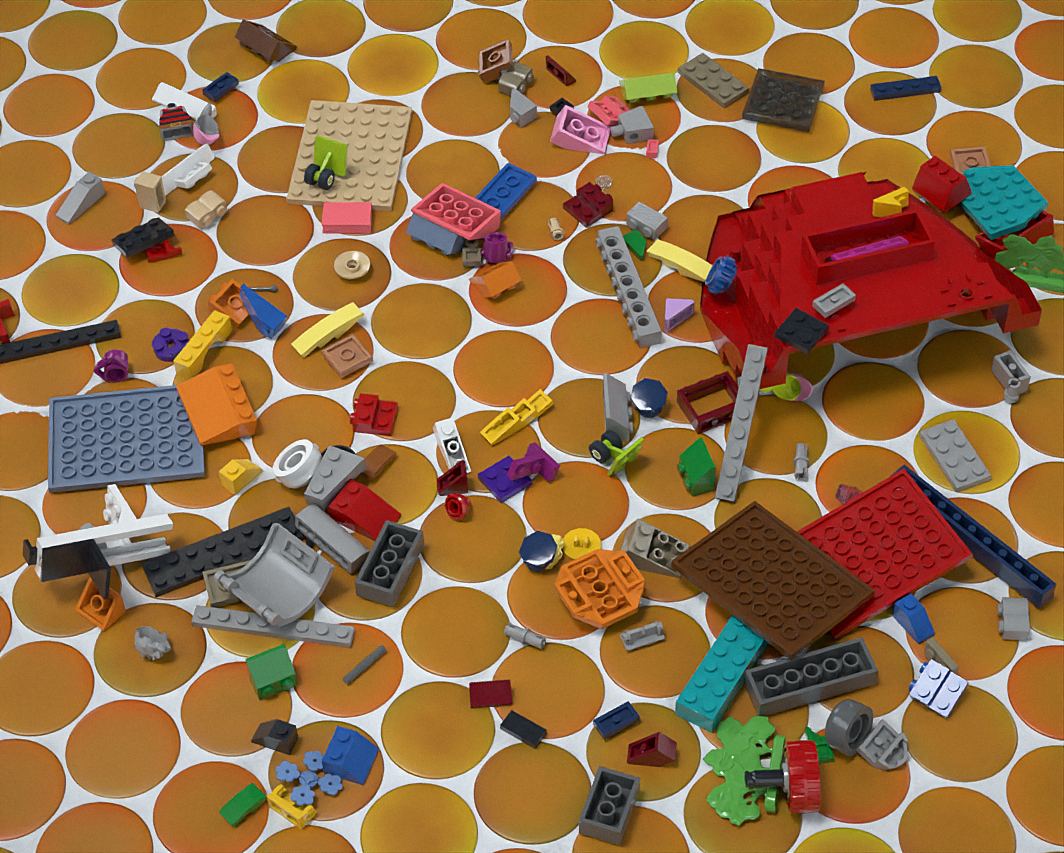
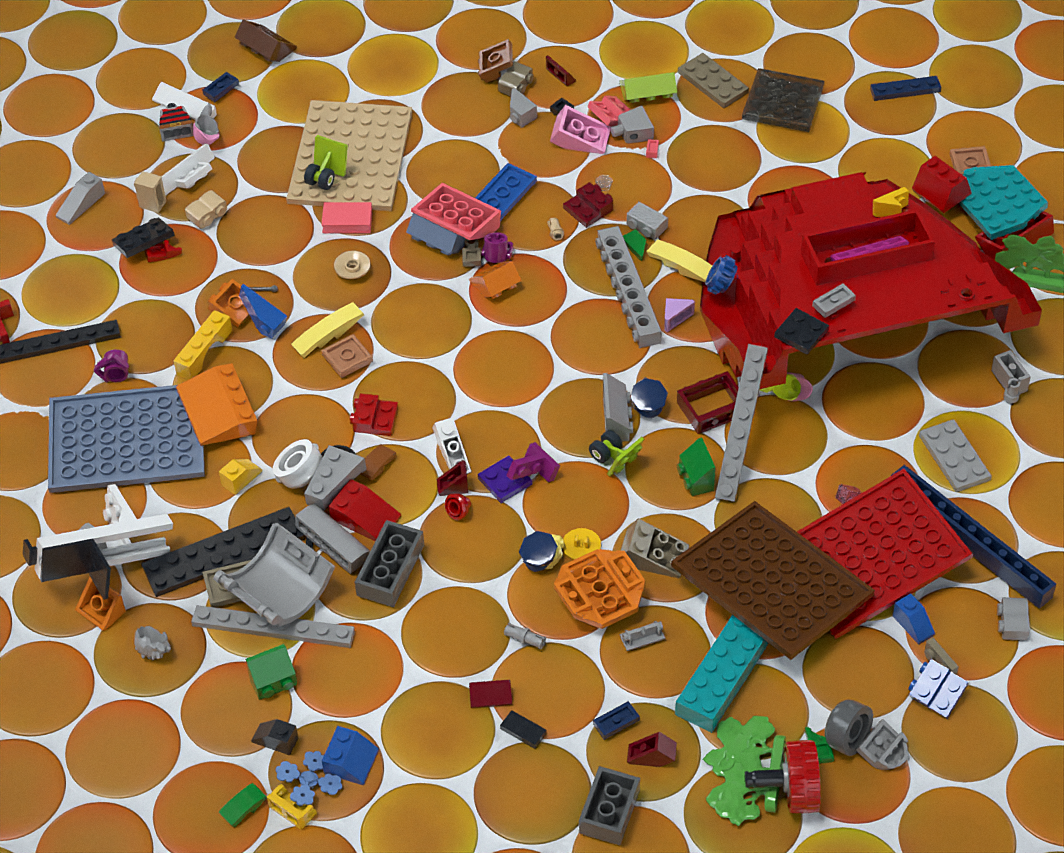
dark purple plate [152,327,189,362] -> none
dark grey piece [342,645,387,685] -> none
yellow slope [480,389,554,446] -> none
dark grey brick [744,637,878,716] -> none
light grey pin [794,443,809,481] -> none

